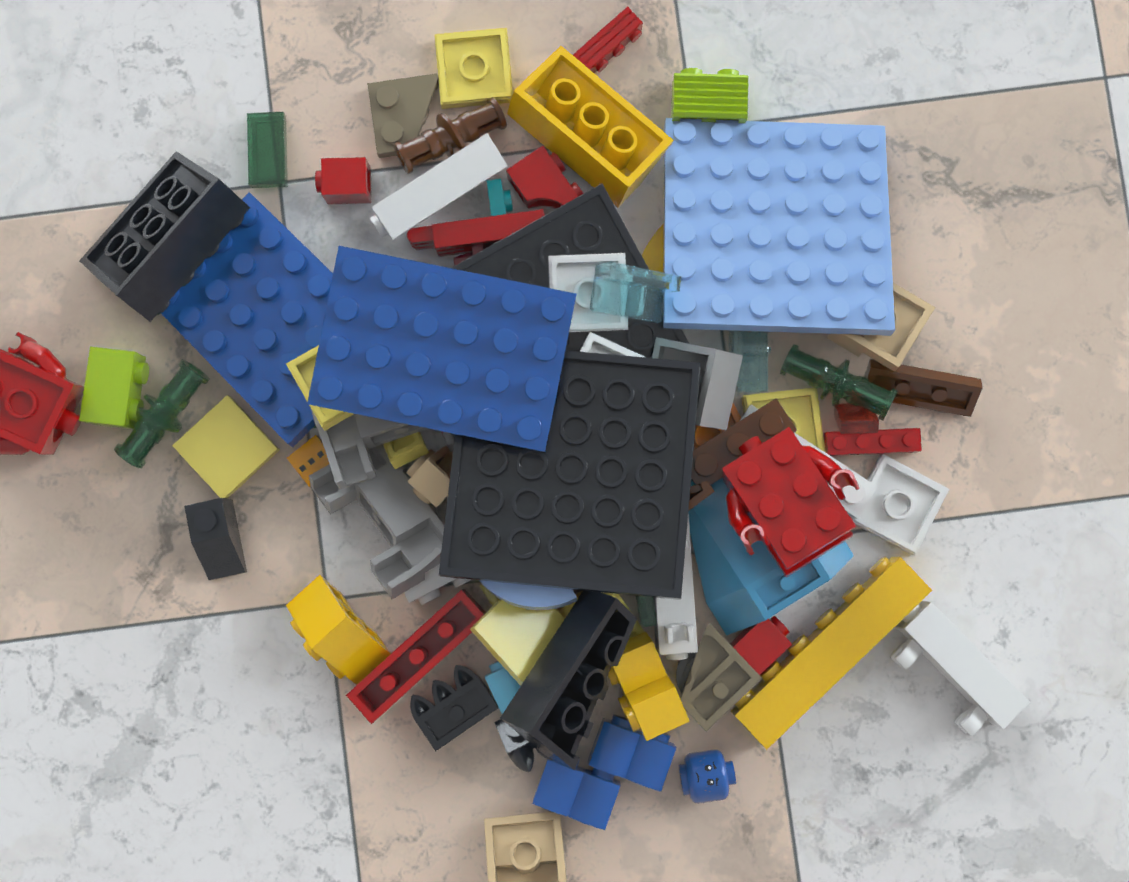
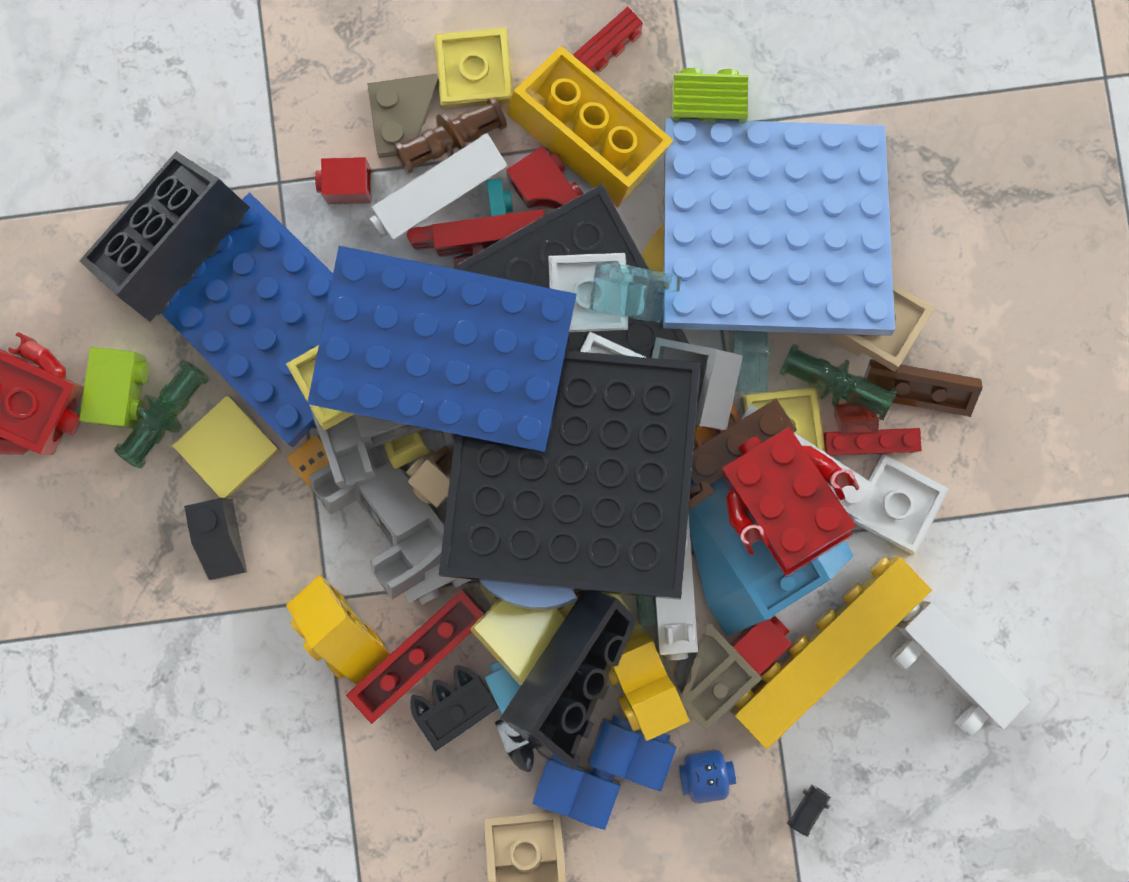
clear green tile [247,112,288,188] -> none
none -> black pin [787,784,831,837]

